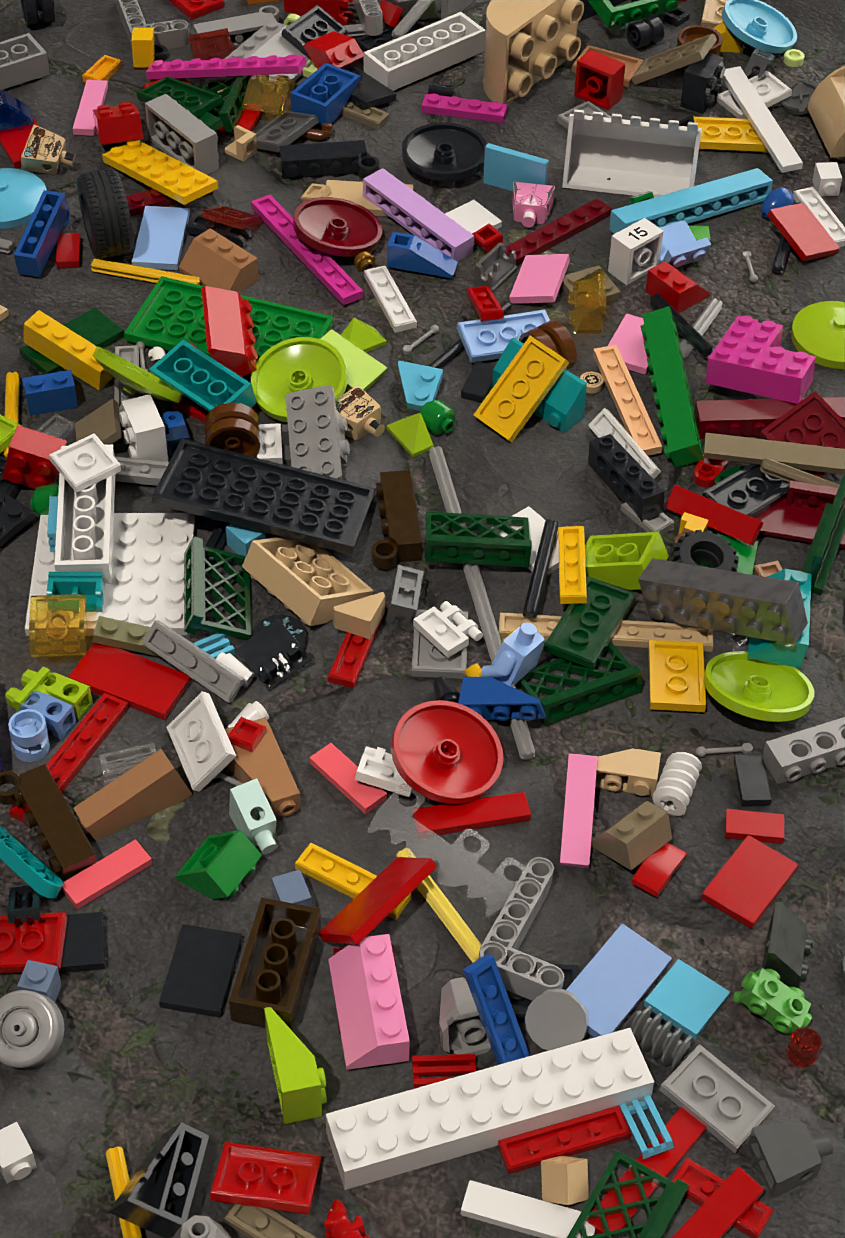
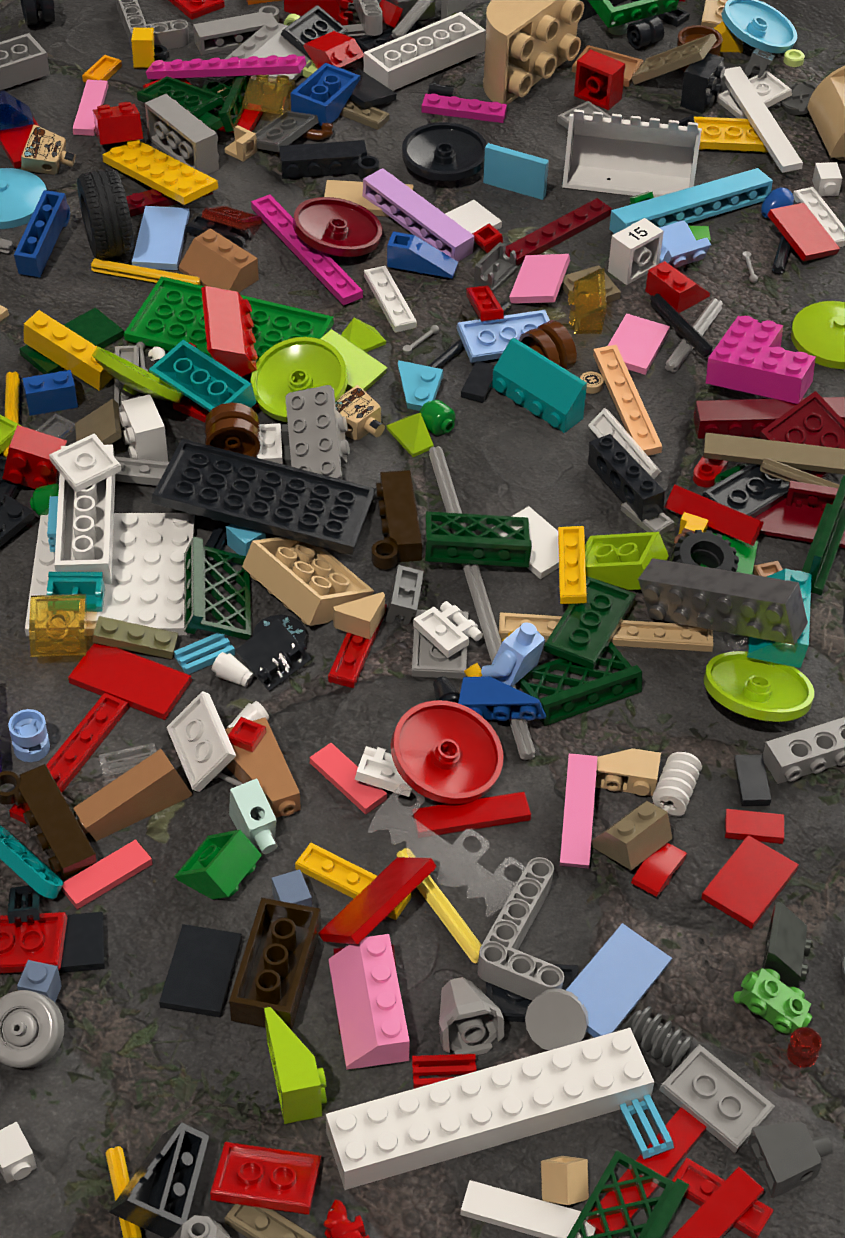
lime hips [5,667,93,740] -> none
red tile [56,233,81,268] -> none
light grey tile [142,620,245,703] -> none
leg [162,411,190,458] -> none
clear red tile [188,28,234,60] -> none
tan tile [301,183,331,202] -> none
pearl gold plate [354,251,376,272] -> none
blue tile [463,954,530,1065] -> none
yellow plate [474,335,569,442] -> none
red tile [497,1106,631,1175] -> none
bright pink torso [512,182,555,228] -> none
black axle [523,519,558,620] -> none
green brick [640,306,704,468] -> none
medium azure tile [644,959,730,1040] -> none
yellow plate [648,640,706,712] -> none
light grey hinge [696,743,753,757] -> none

